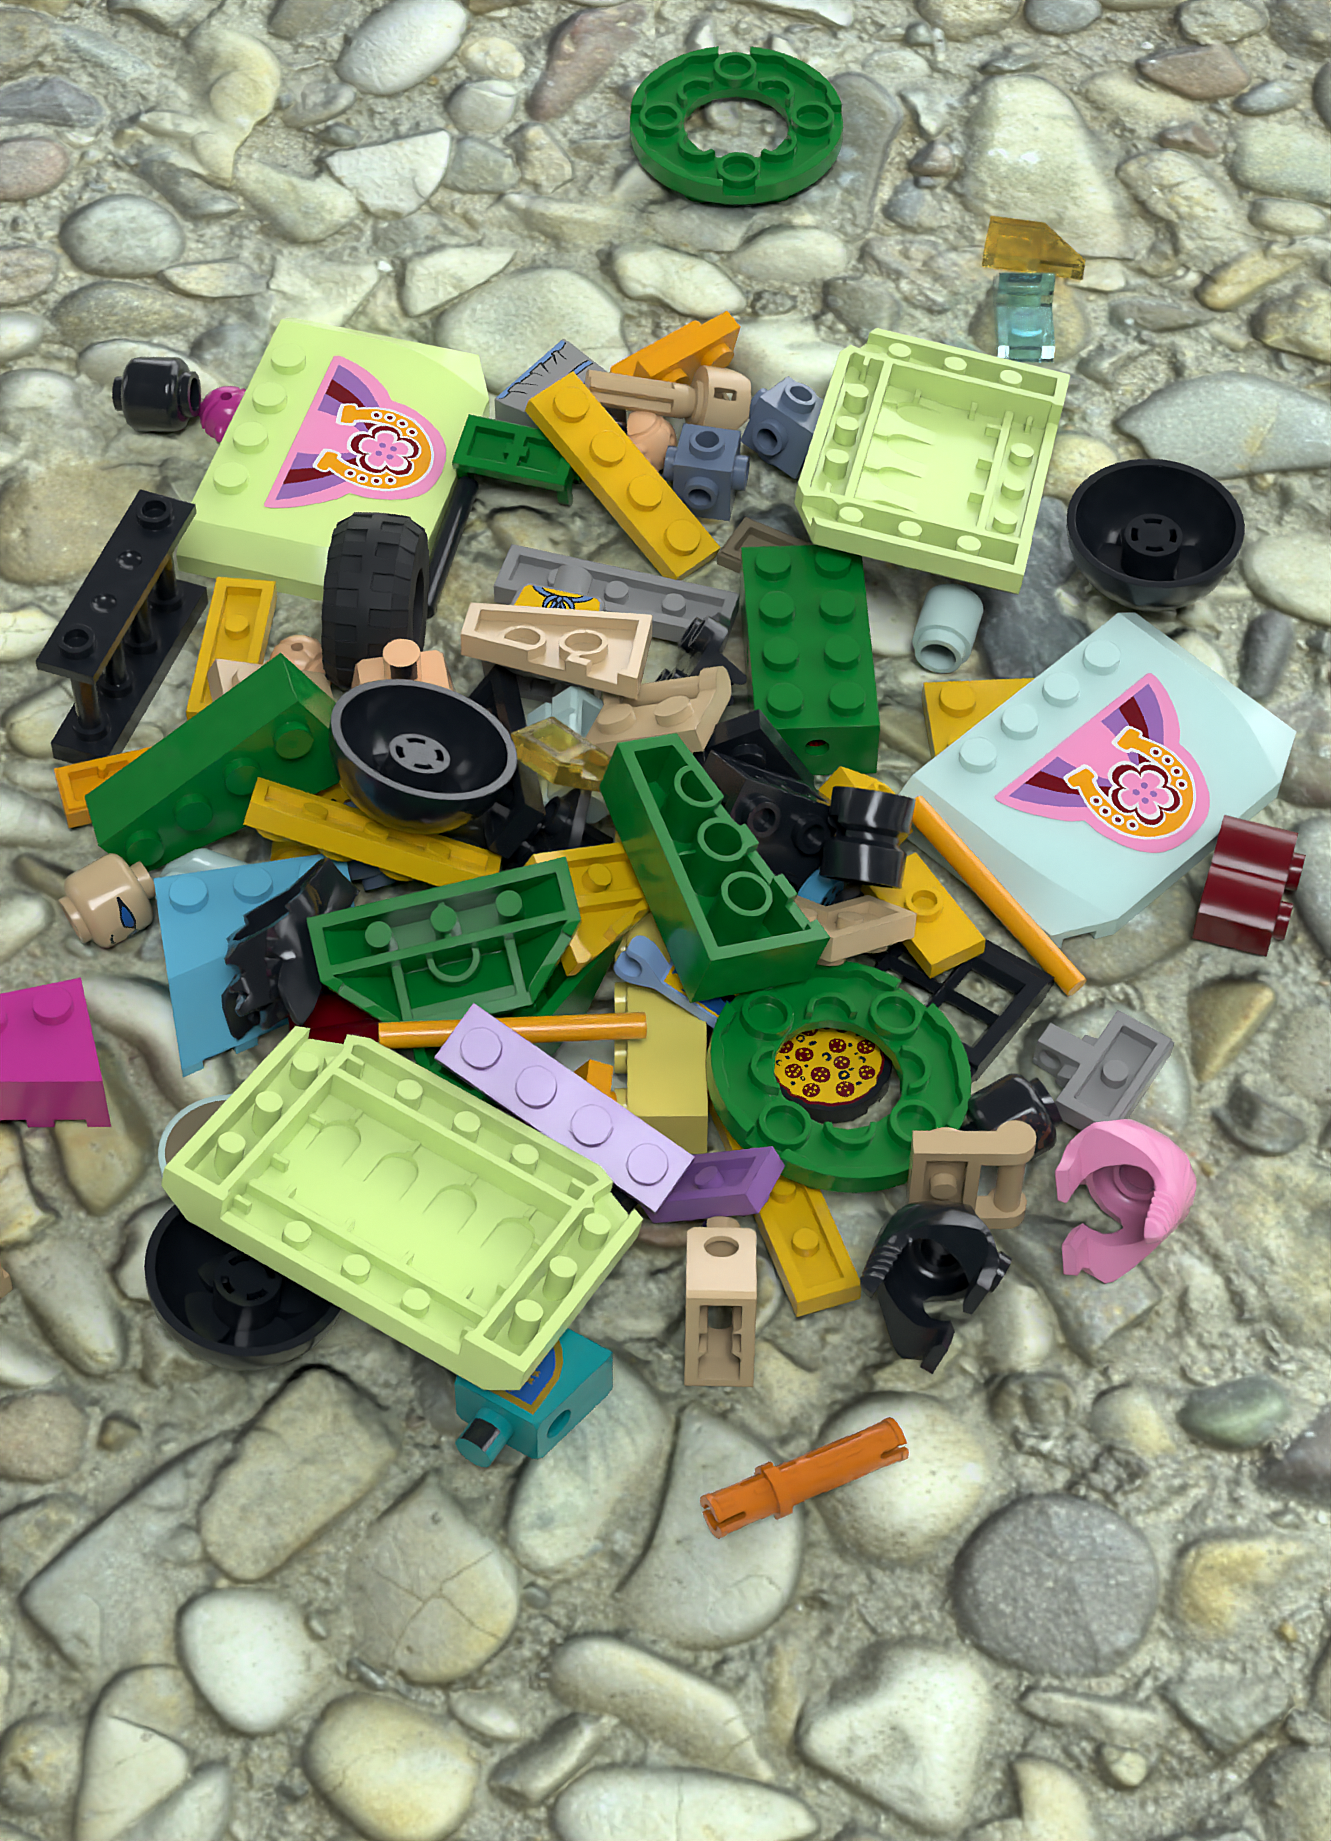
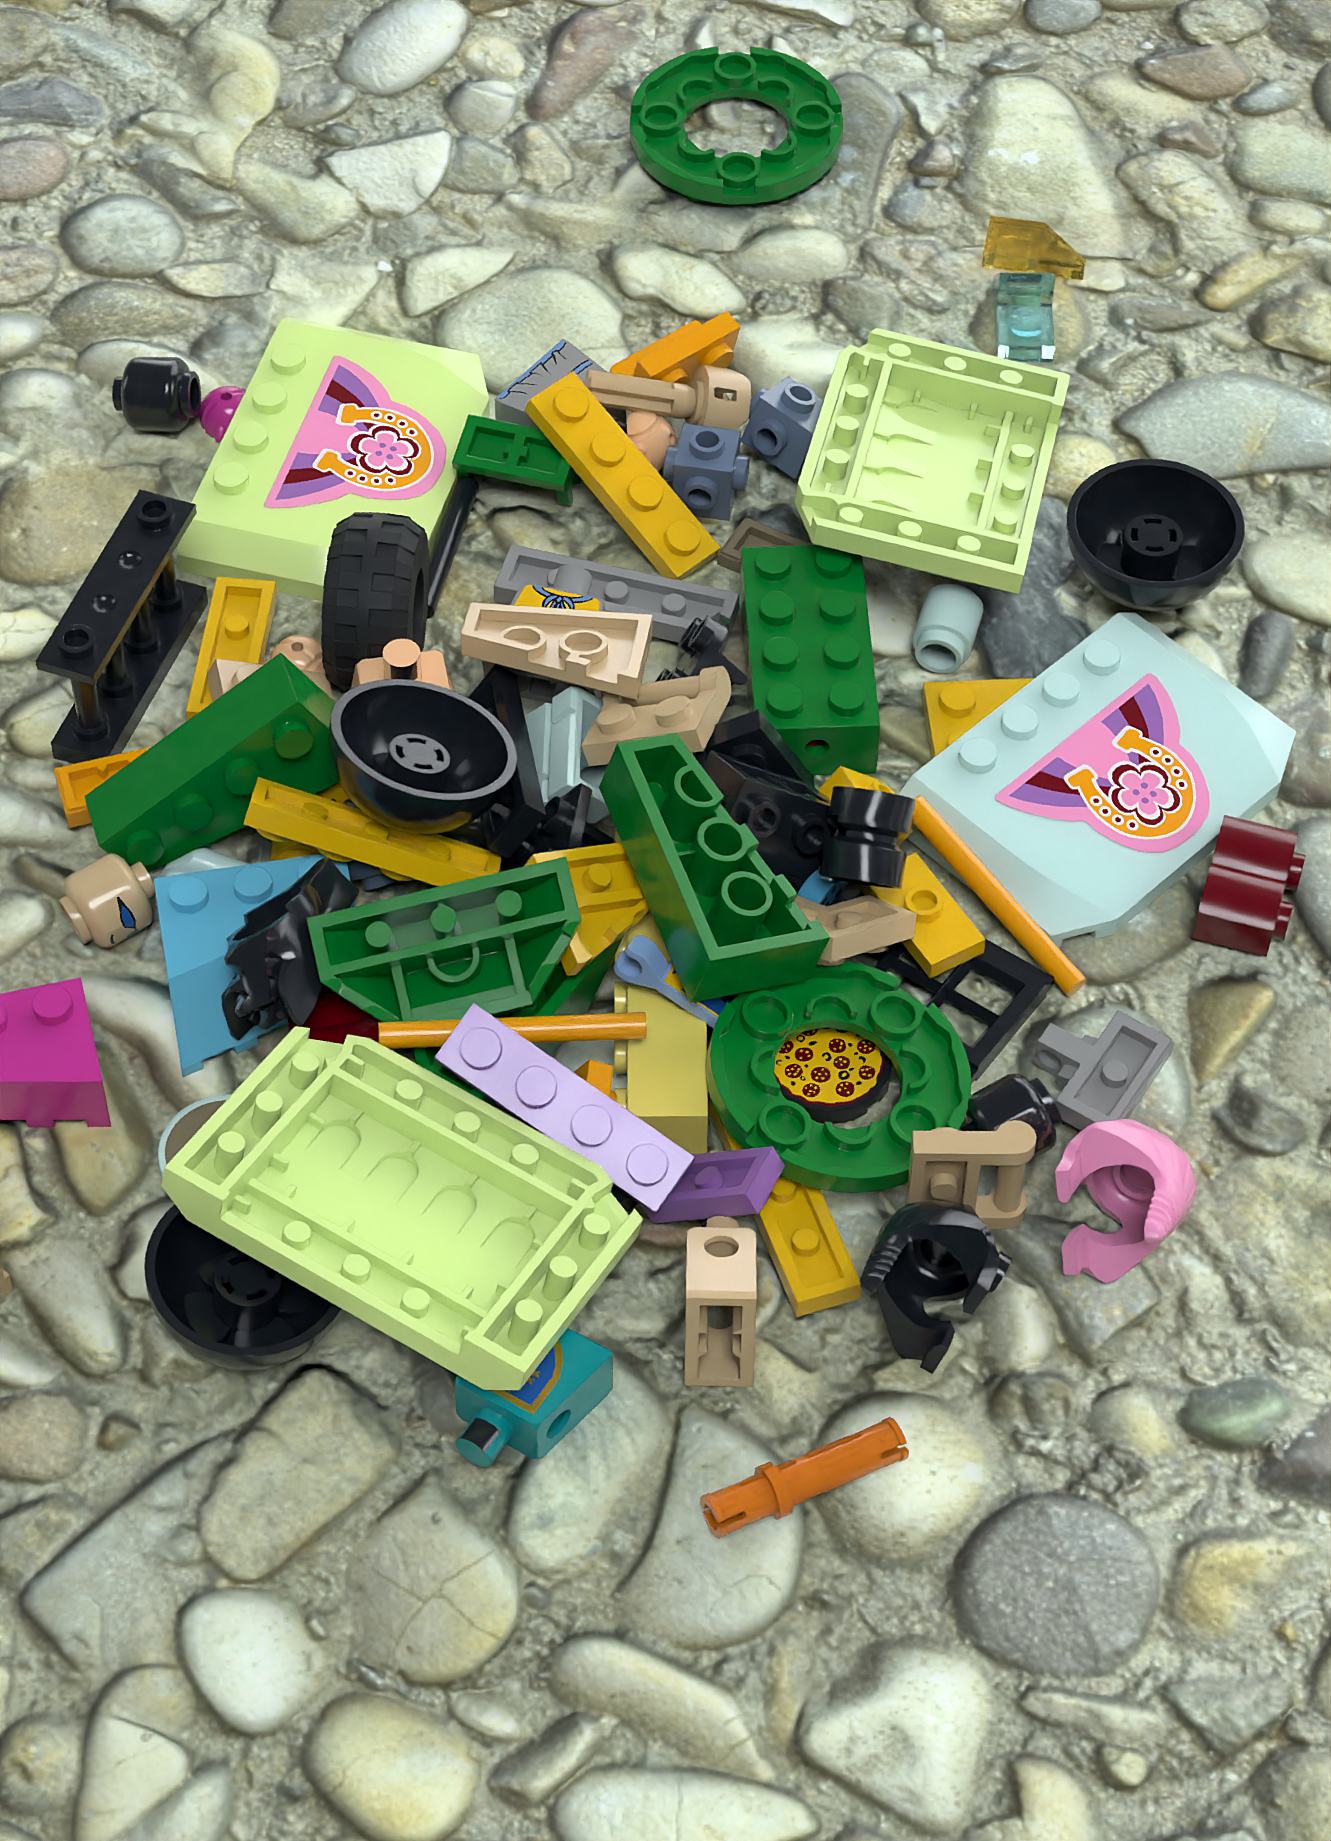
clear yellow tile [511,716,611,792] -> none

